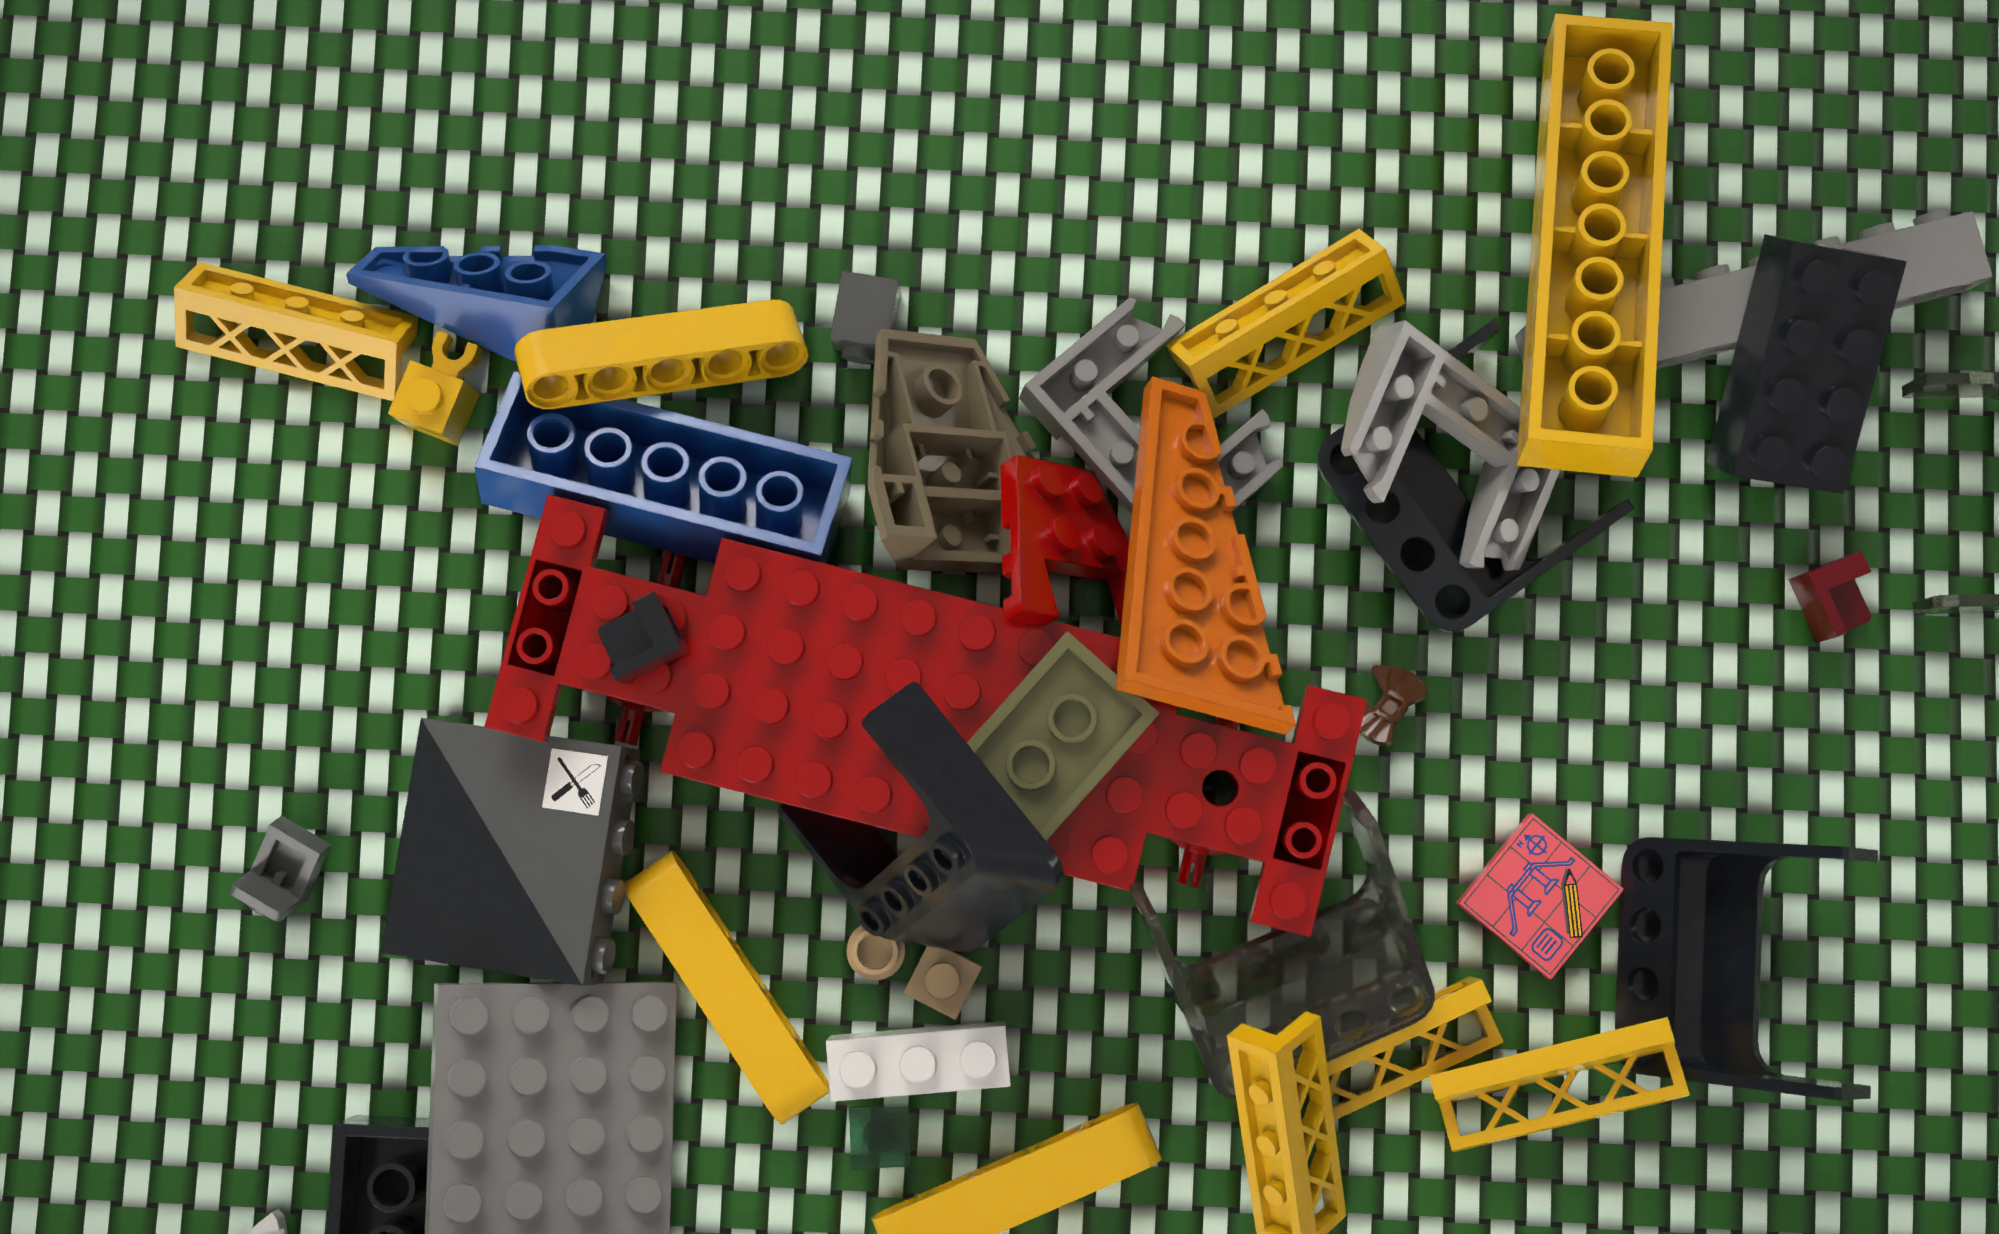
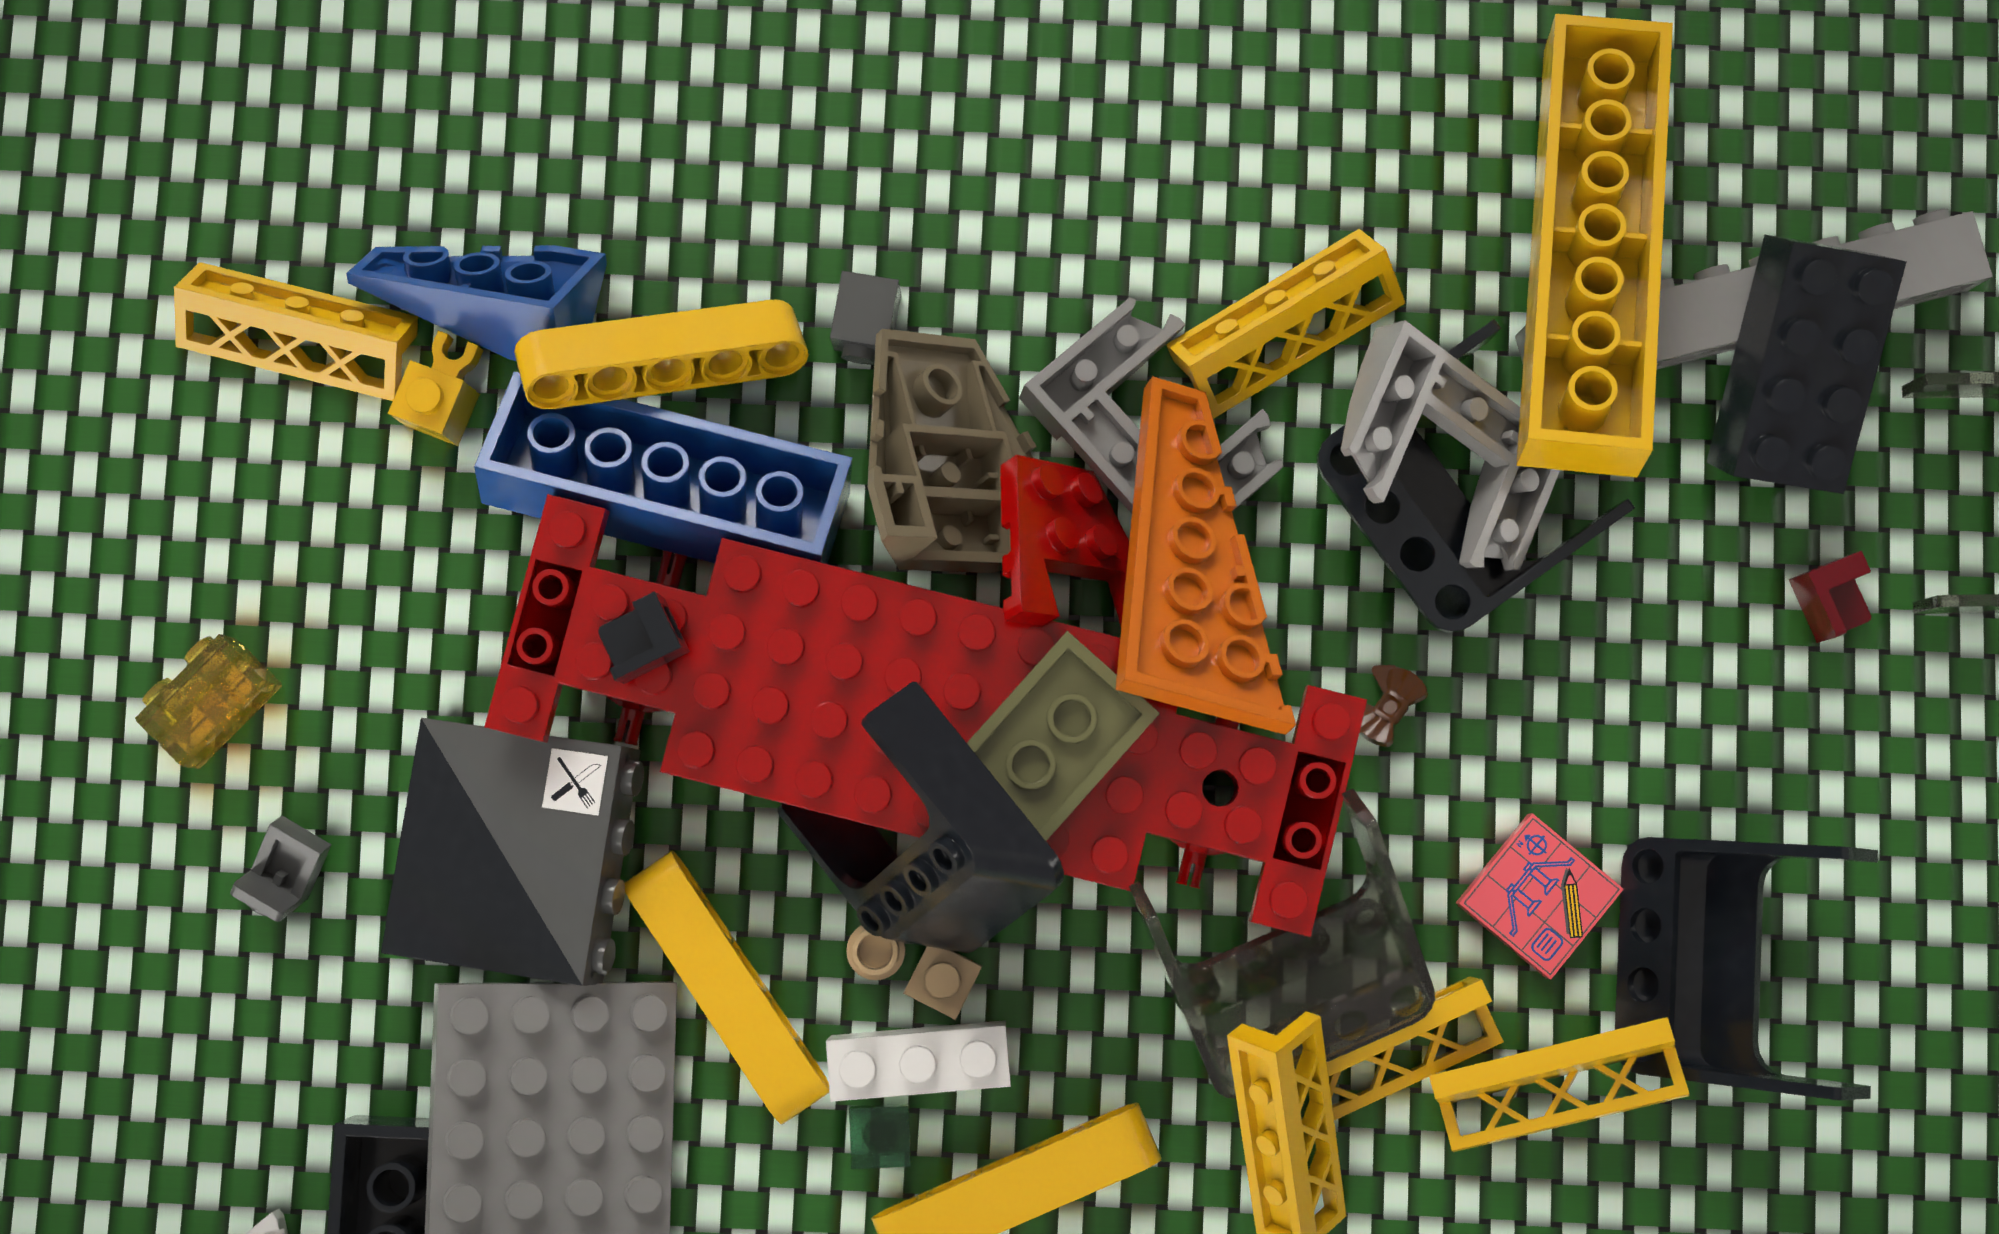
none -> clear yellow brick [135,634,283,769]

